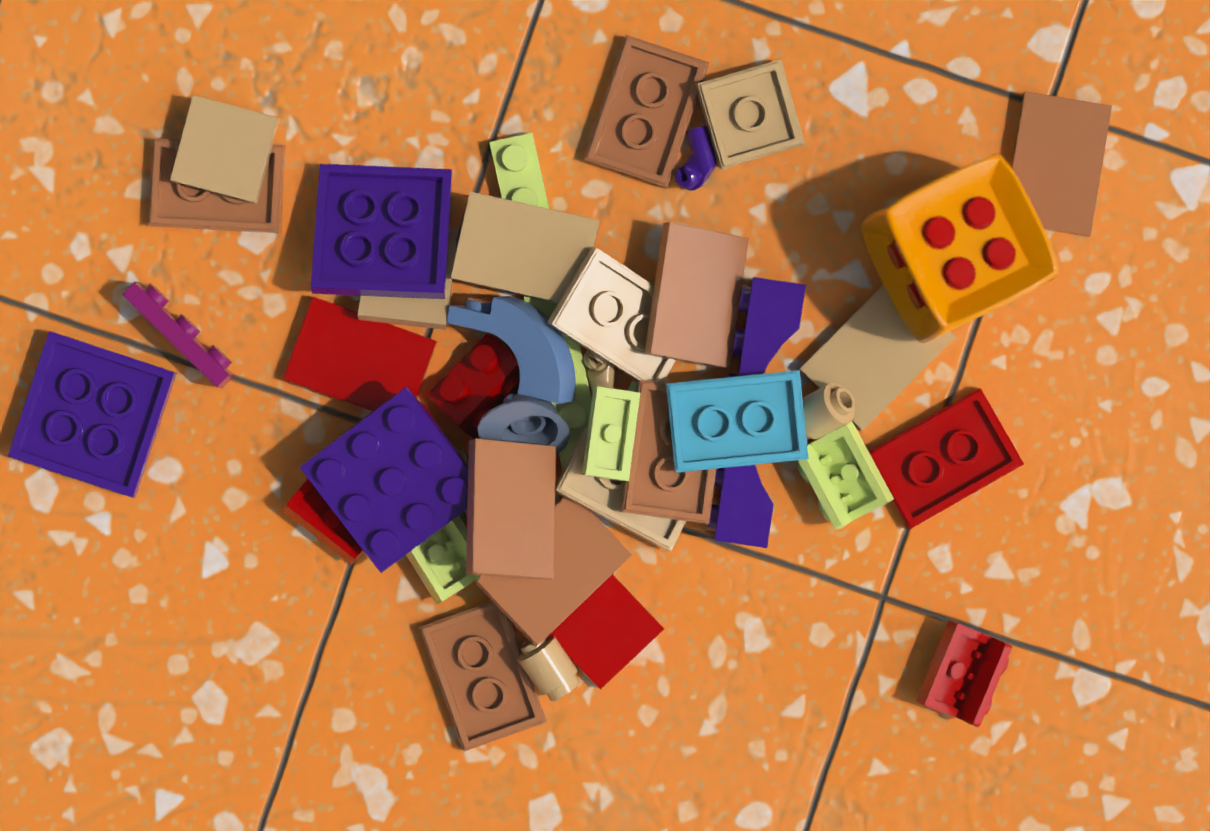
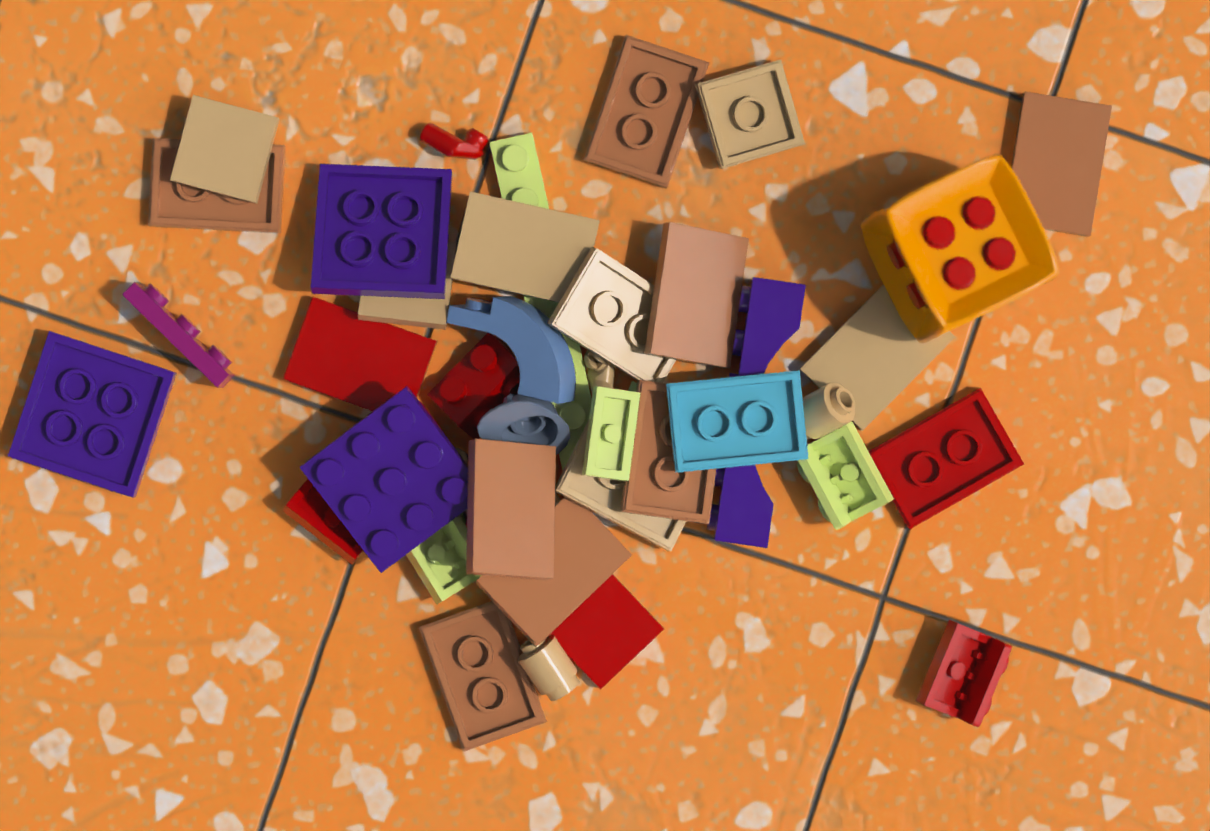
dark purple arm [675,126,717,191] -> none
none -> red arm [420,123,488,160]

